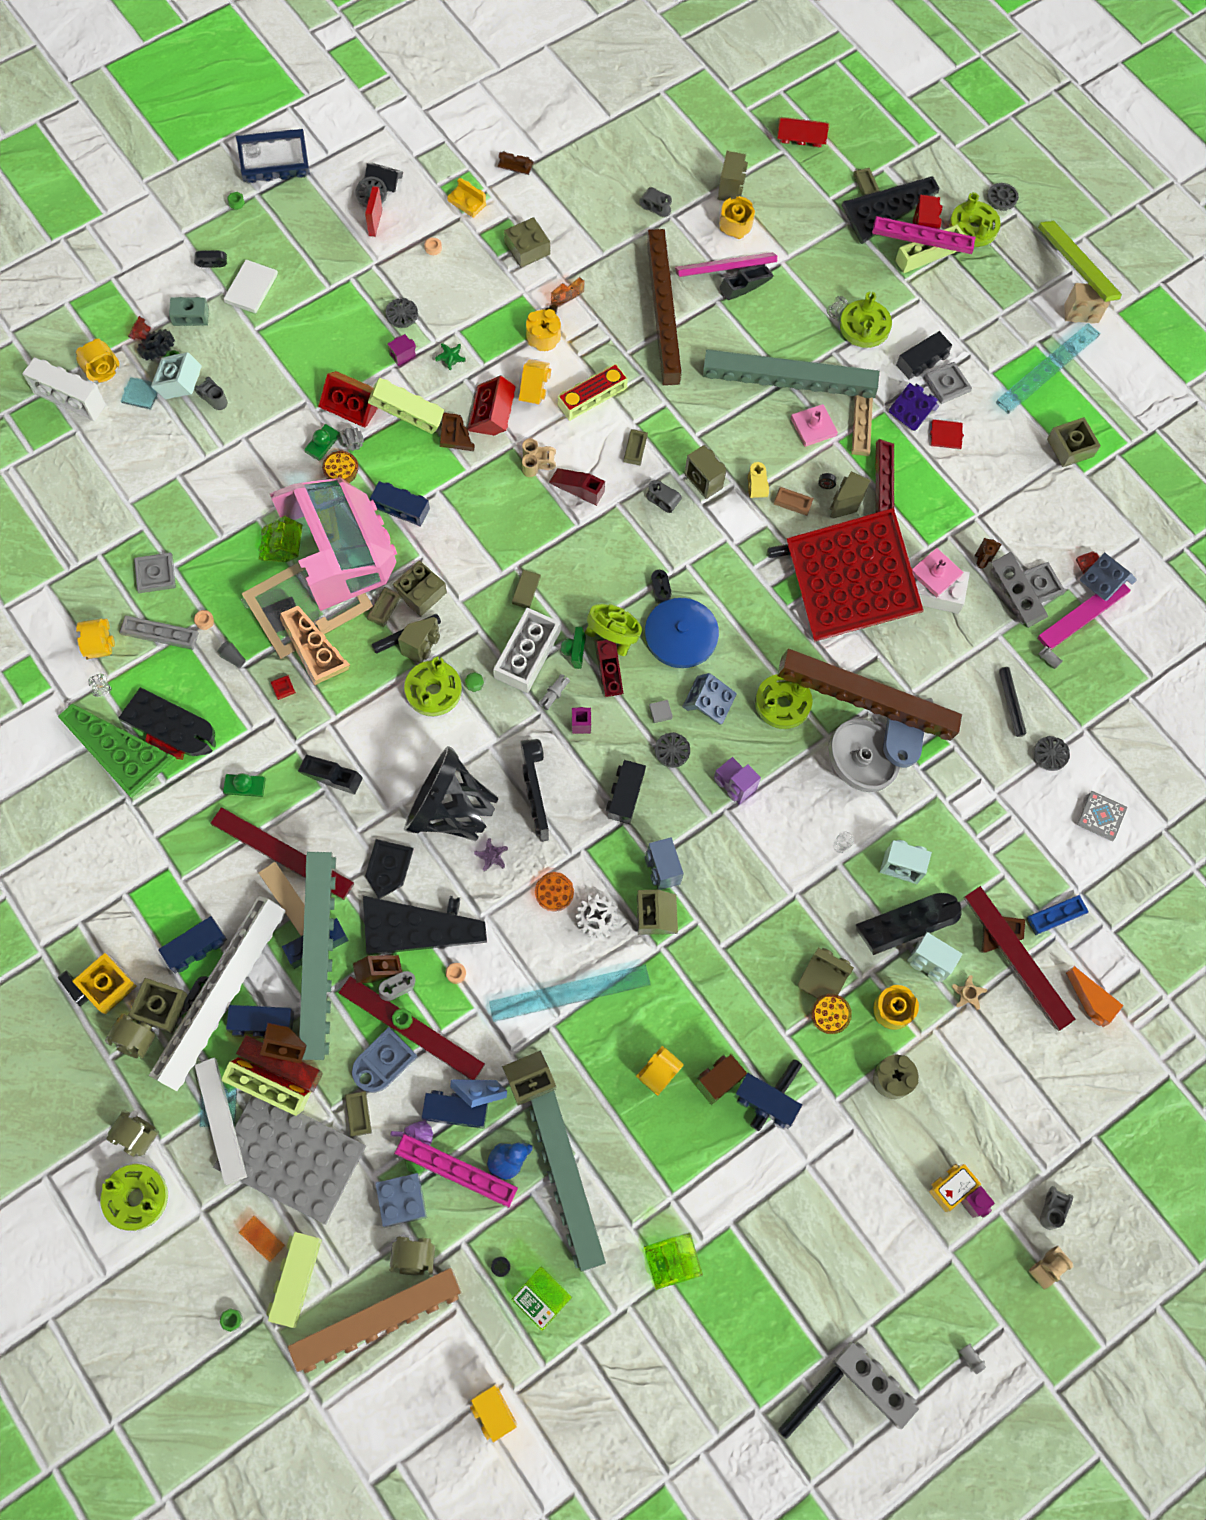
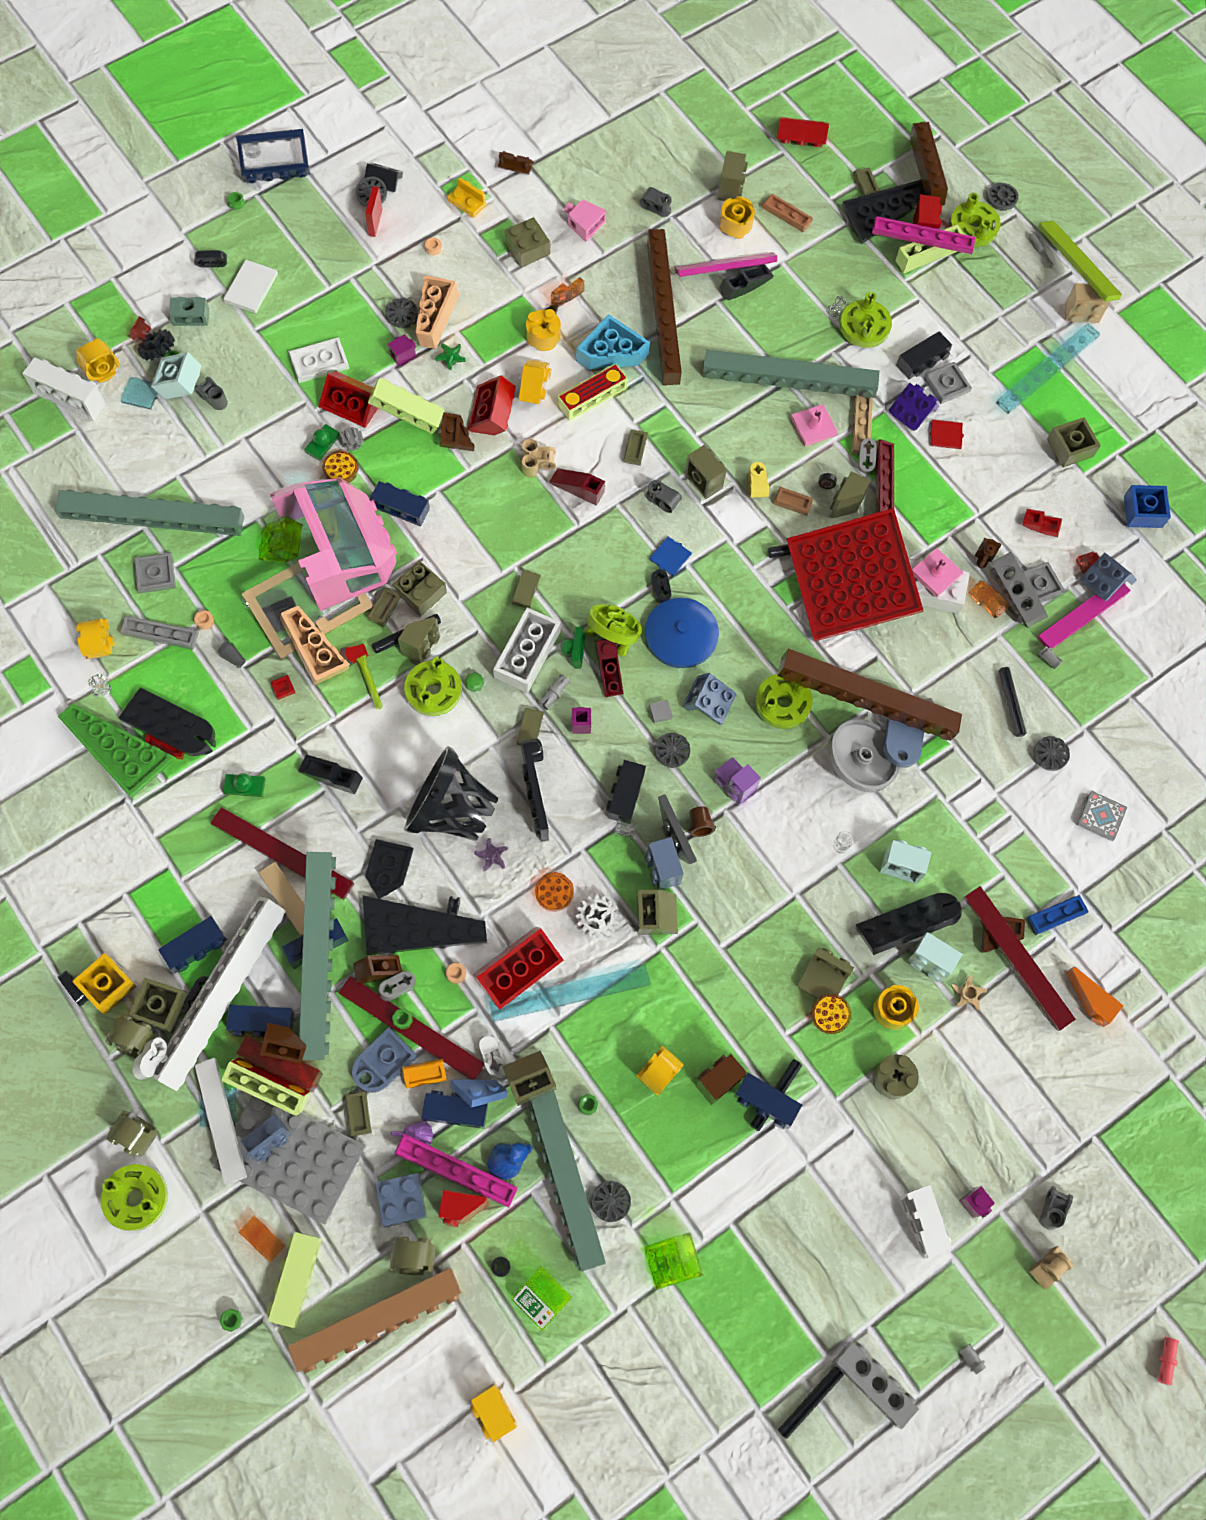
brick [929,1164,981,1212] -> none
none -> sand green brick [54,490,244,536]
none -> white piece [133,1038,167,1080]
none -> sand blue bracket [240,1114,291,1162]
none -> white tile [289,337,350,383]
none -> piece [339,643,383,709]
none -> light orange tile [402,1059,447,1089]
none -> light nougat wedge [416,275,459,349]
none -> red slope [438,1190,489,1227]
none -> red slope [472,927,564,1010]
none -> white piece [479,1033,505,1075]
none -> olive tile [517,708,544,745]
none -> bright pink torso [564,200,606,242]
none -> medium azure brick [576,314,650,370]
none -> bright green tile [578,1094,598,1116]
none -> dark grey wheel [591,1181,631,1222]
none -> clear bush [614,819,637,840]
none -> blue piece [649,536,692,576]
none -> dark grey wing [658,794,697,864]
none -> reddish brown piece [688,806,717,837]
none -> nougat tile [762,194,813,232]
none -> light grey beam [858,438,877,473]
none -> white wedge [898,1185,952,1258]
none -> reddish brown brick [910,122,948,205]
none -> clear orange slope [968,580,1010,619]
none -> red slope [1023,509,1062,537]
none -> light grey piece [1029,233,1054,267]
none -> blue brick [1124,485,1171,528]
none -> coral pin [1158,1337,1179,1386]

